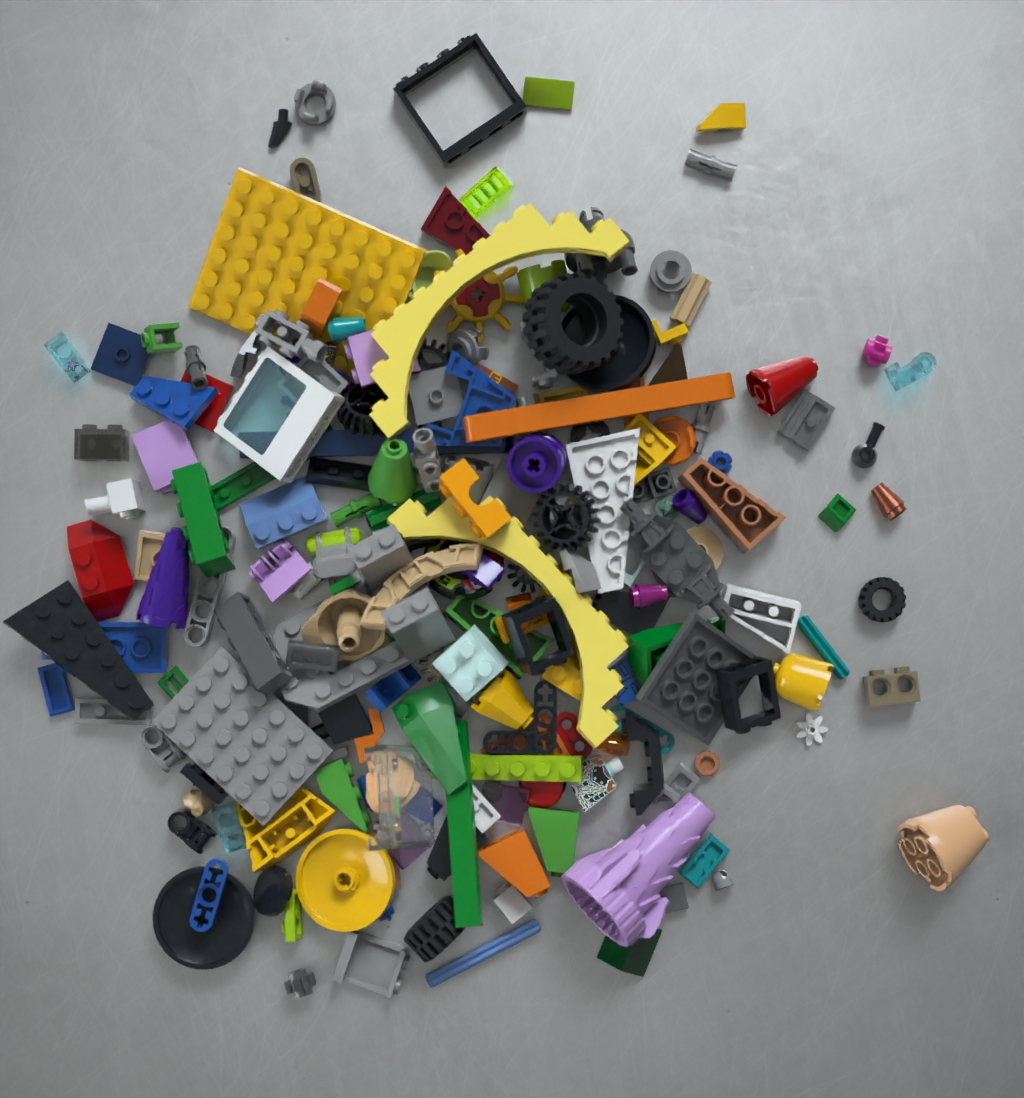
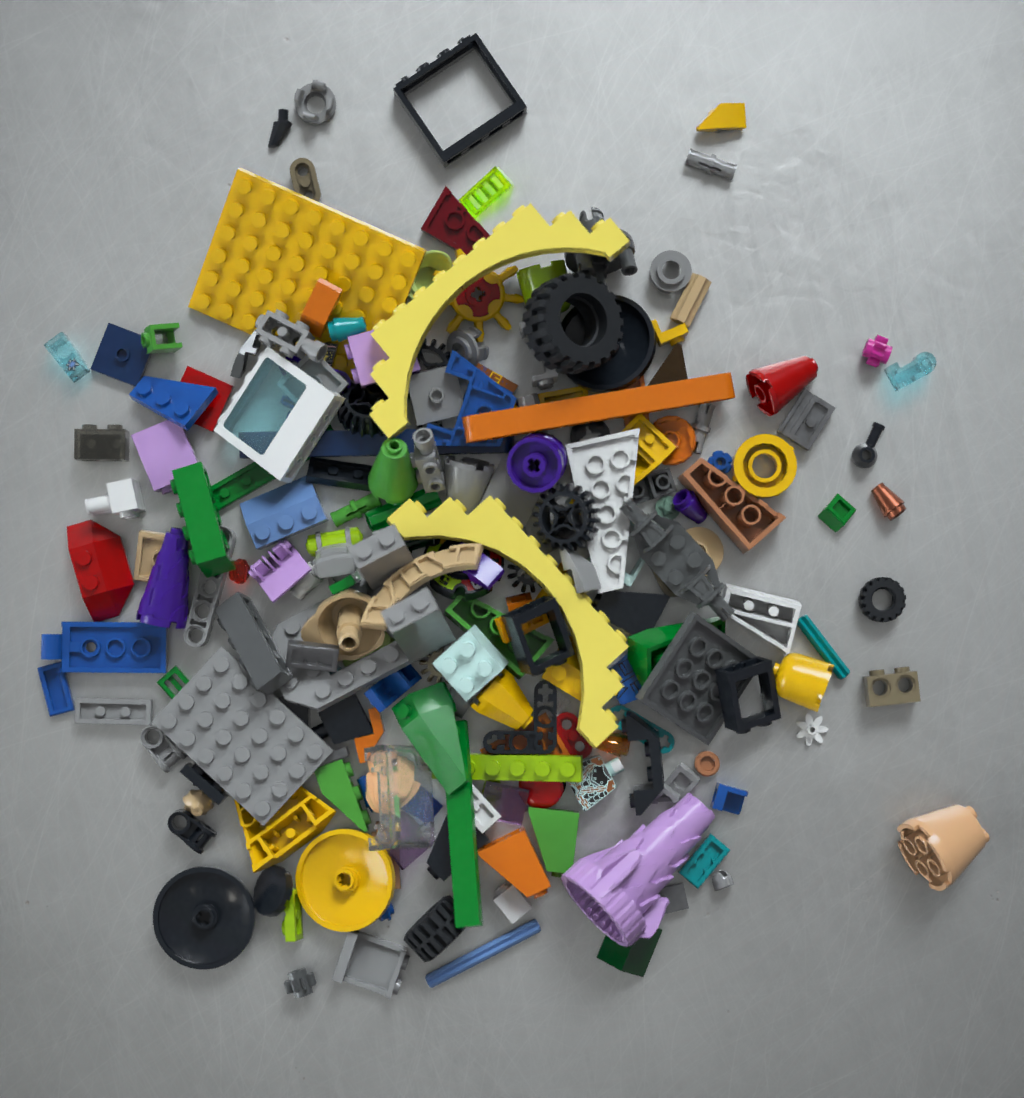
black wing [3,580,154,720] -> none
dark grey pin [184,345,208,390] -> none
blue beam [190,858,229,932] -> none
clear light blue leg [211,801,247,854] -> none
light orange arch [438,458,512,540] -> none
lime slope [523,77,575,110] -> none
magenta cone [629,584,668,609] -> none
none -> clear red plate [228,559,250,584]
none -> blue panel [710,782,748,815]
none -> yellow piece [732,434,797,498]

